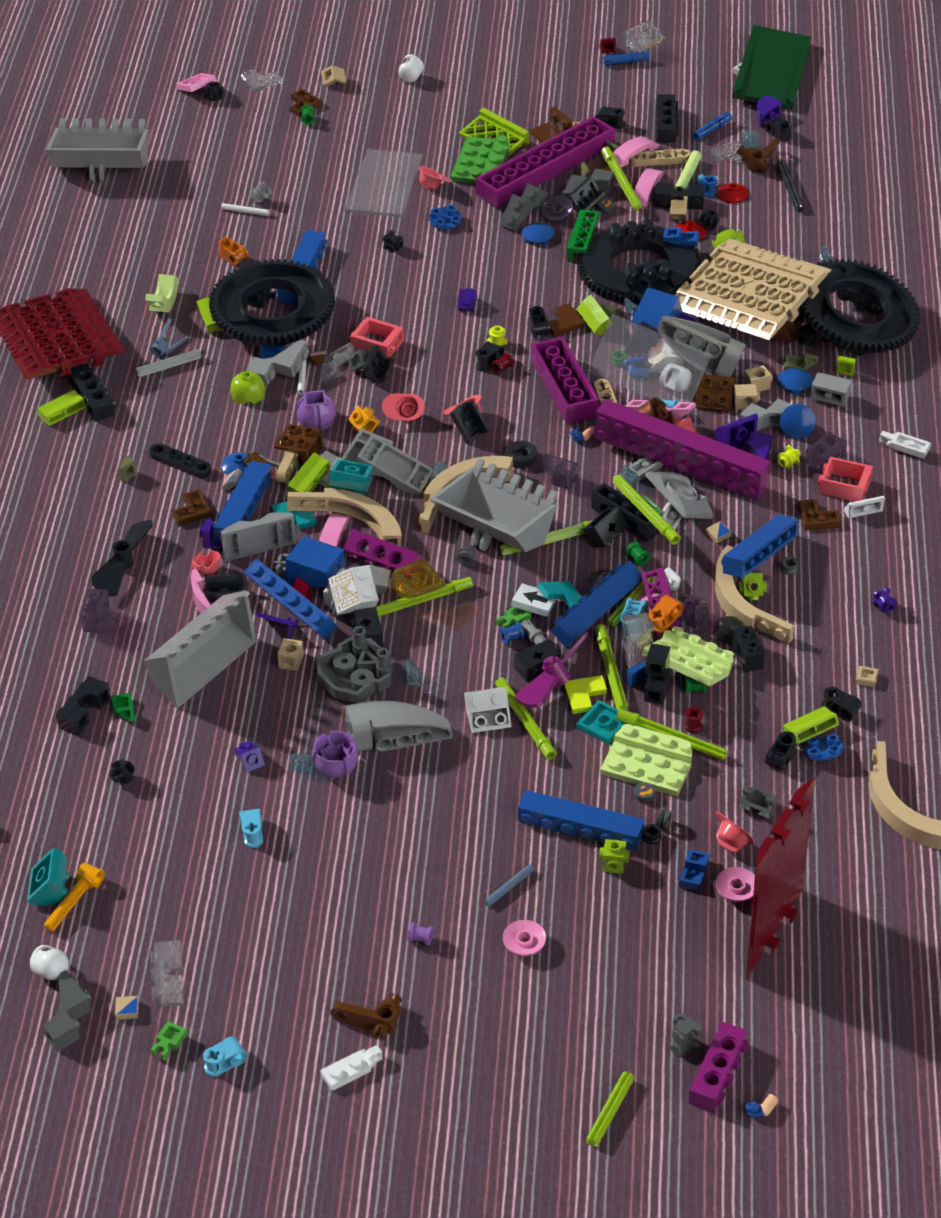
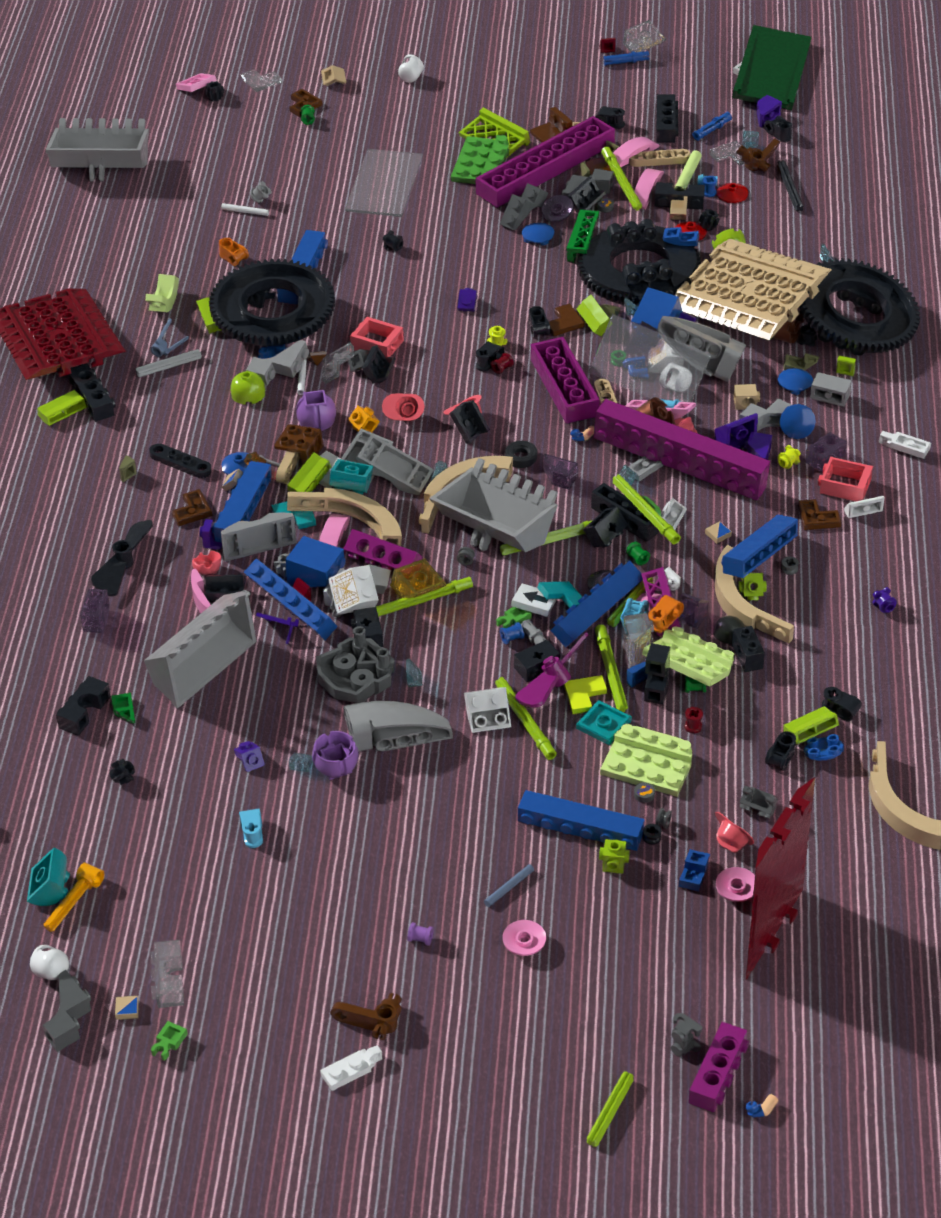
medium azure piece [203,1036,248,1077] -> none
tan brick [277,638,304,671] -> none
coral piece [418,166,452,190] -> none
blue dish [429,205,462,229] -> none
lime axle [616,708,728,760] -> none
light grey slope [645,472,713,519] -> none
reddish brown bracket [695,374,735,412] -> none
tan brick [744,365,773,392] -> none
tan tile [855,666,879,688] -> none

